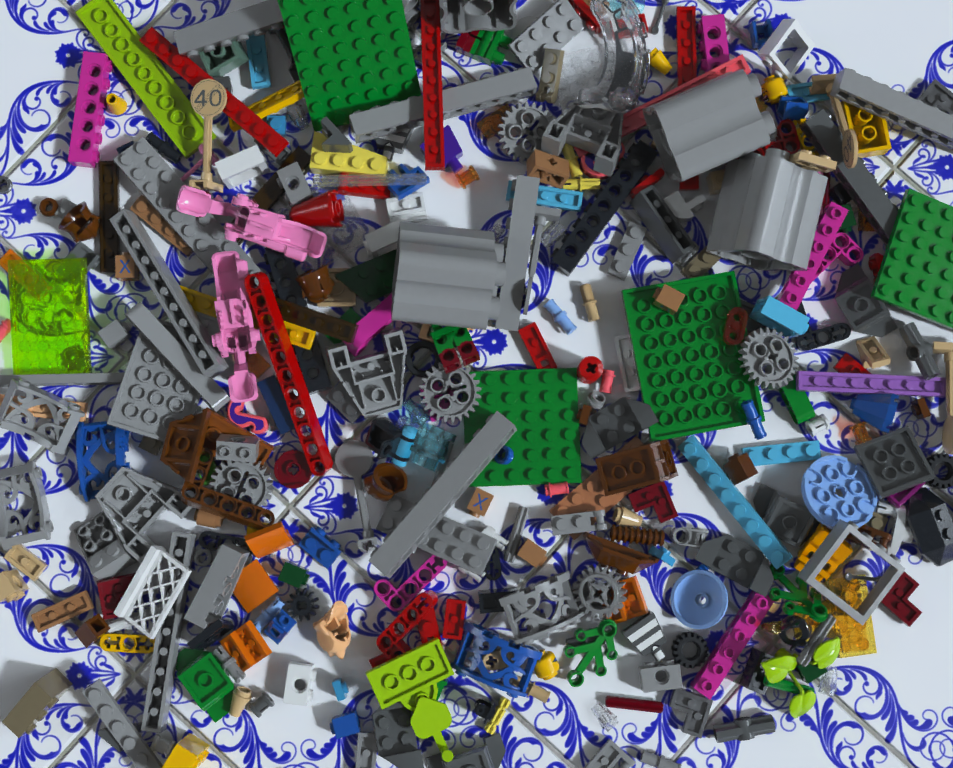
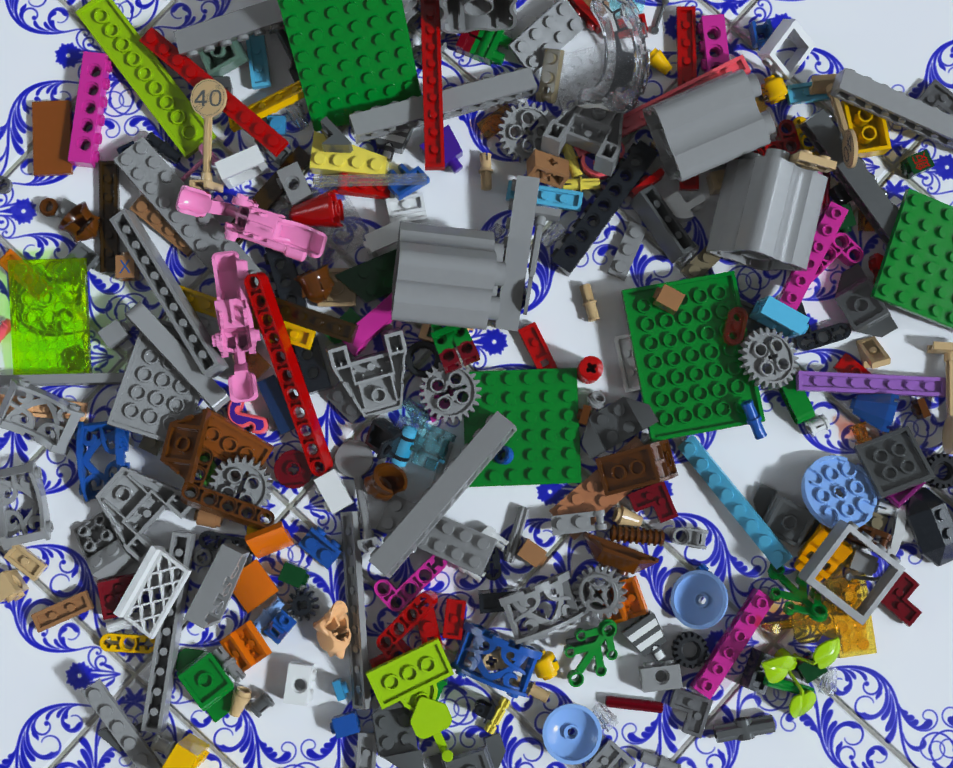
dark tan wedge [2,668,72,738] -> none
reddish brown brick [75,613,111,648] -> none
yellow cone [106,93,127,115] -> none
black plate [187,619,234,650] -> none
light grey brick [216,434,260,463] -> none
clear orange bush [455,165,480,189] -> none
medium nougat brick [467,488,494,518] -> none
light blue pin [543,299,577,335] -> none
coral pin [544,481,569,498] -> none
coral pin [599,369,616,394] -> none
dark azure plate [648,546,676,566] -> none
dark grey piece [695,534,774,597] -> none
reddish brown brick [723,453,758,486] -> none
medium azure plate [741,440,821,466] -> none
blue window [776,95,809,120] -> none
black piece [777,615,810,651] -> none
light grey axle [796,614,836,667] -> none
dark grey piece [899,322,941,381] -> none
none -> dark orange tile [32,100,73,177]
none -> white brick [313,469,355,514]
none -> light grey plate [340,511,372,710]
none -> tan axle [478,152,493,191]
none -> light blue dish [542,703,602,765]
none -> light grey brick [844,549,878,576]
none -> dark green brick [900,149,935,179]

